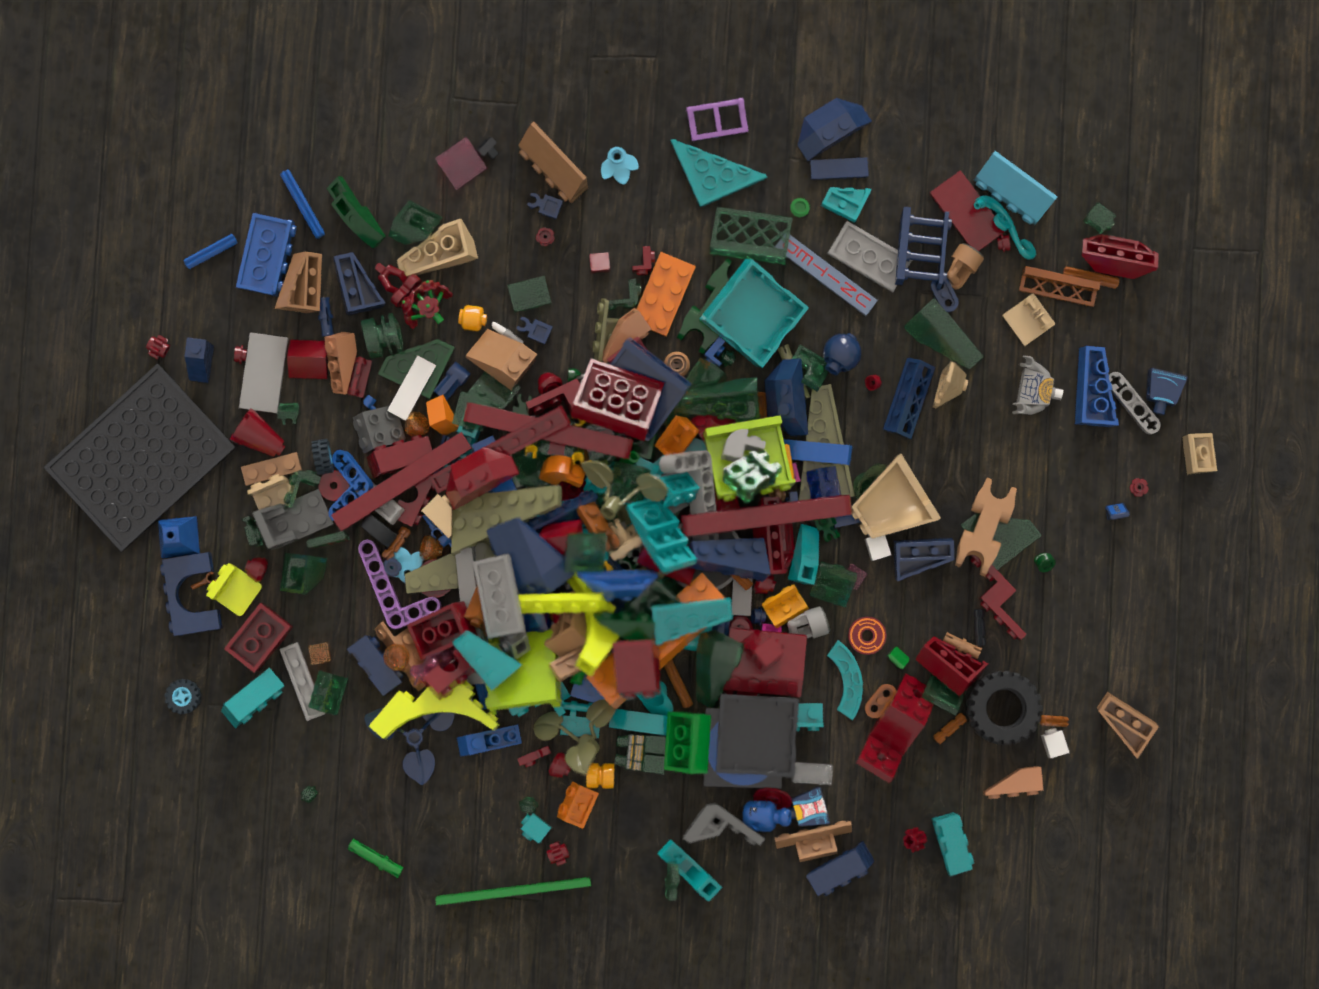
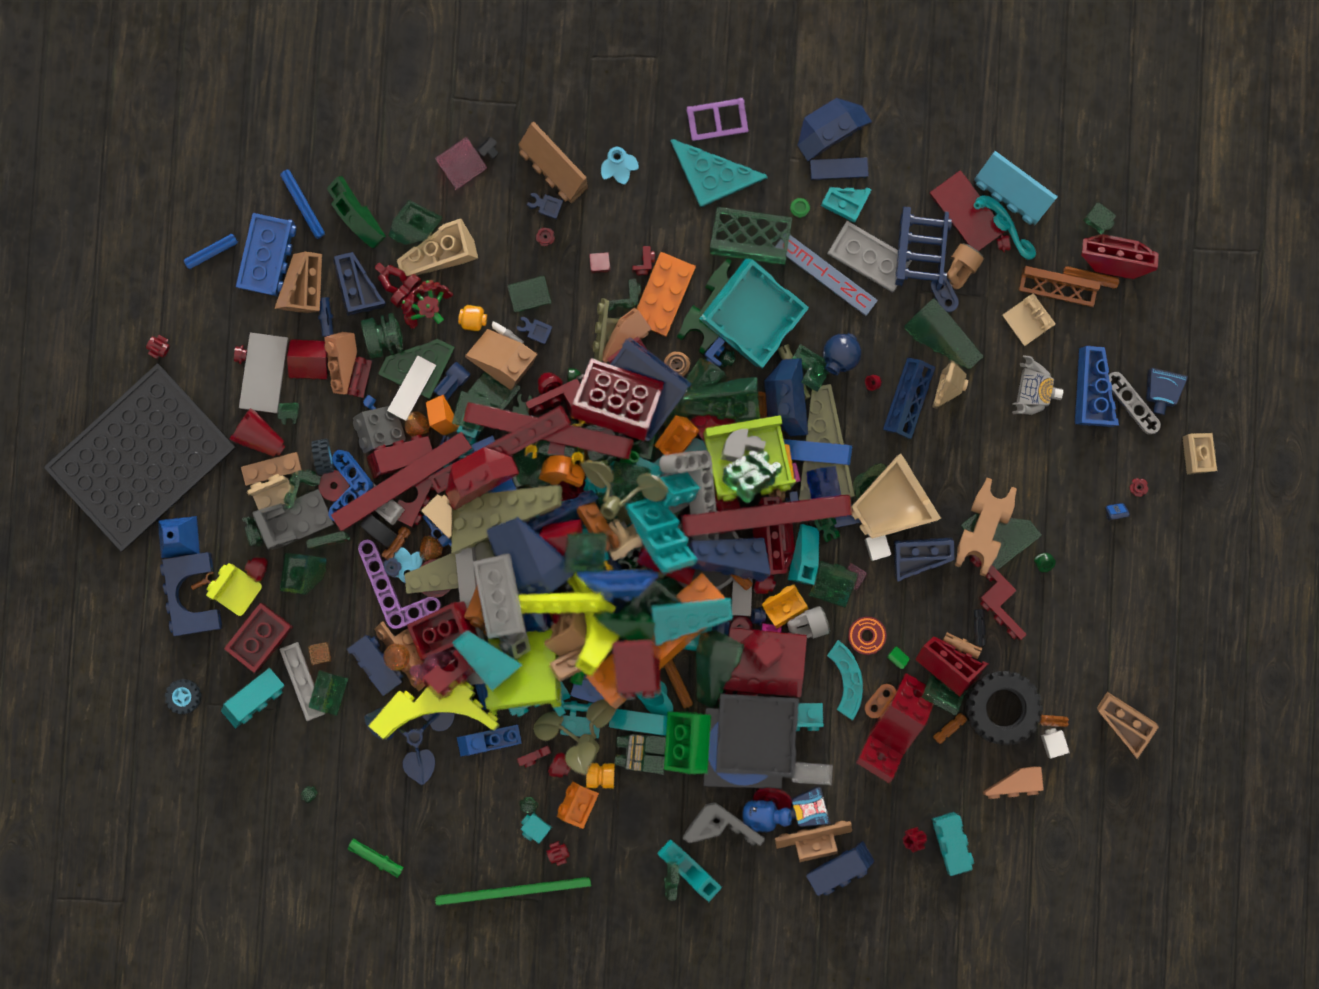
dark blue slope [184,337,214,383] -> none

